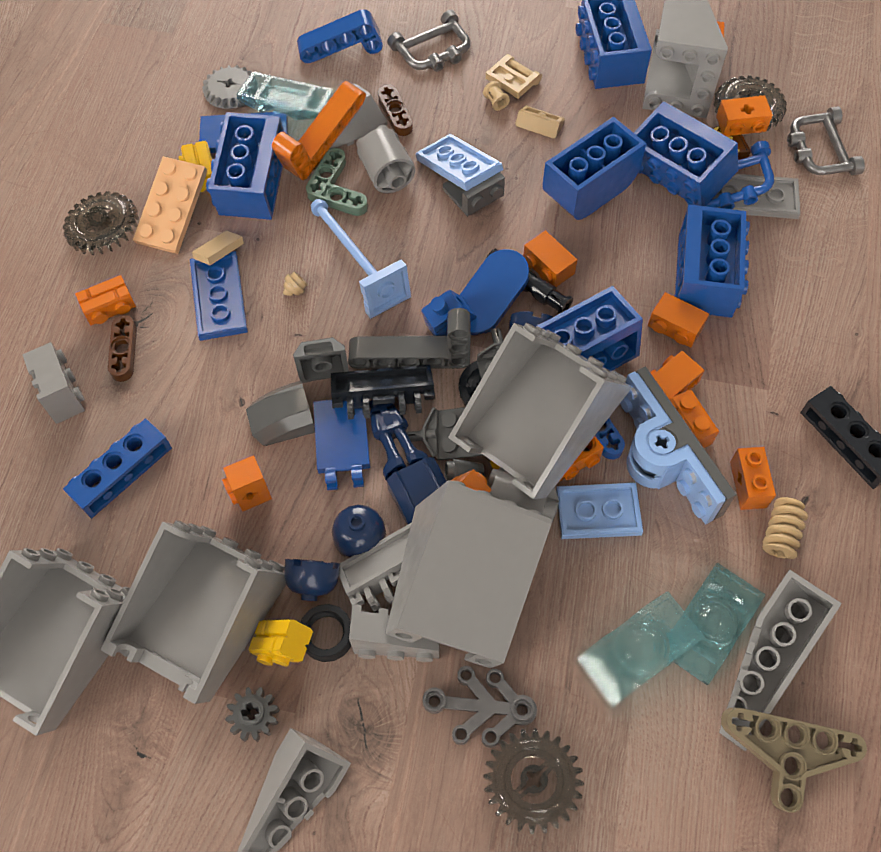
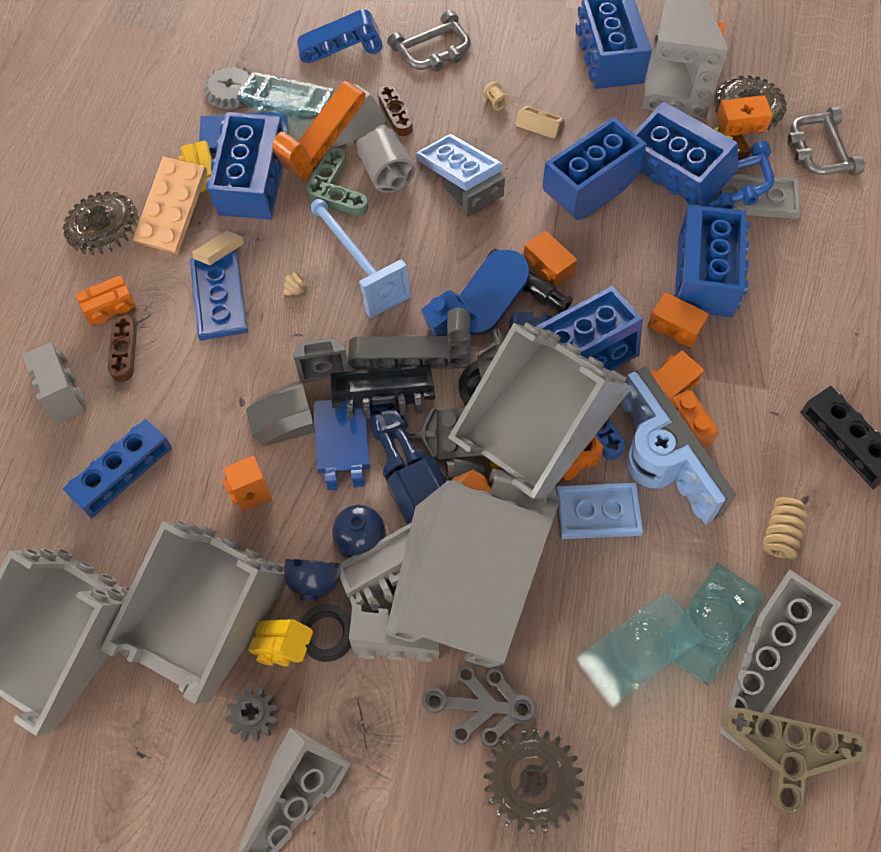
tan plate [485,54,542,99] -> none
orange brick [730,447,776,510] -> none

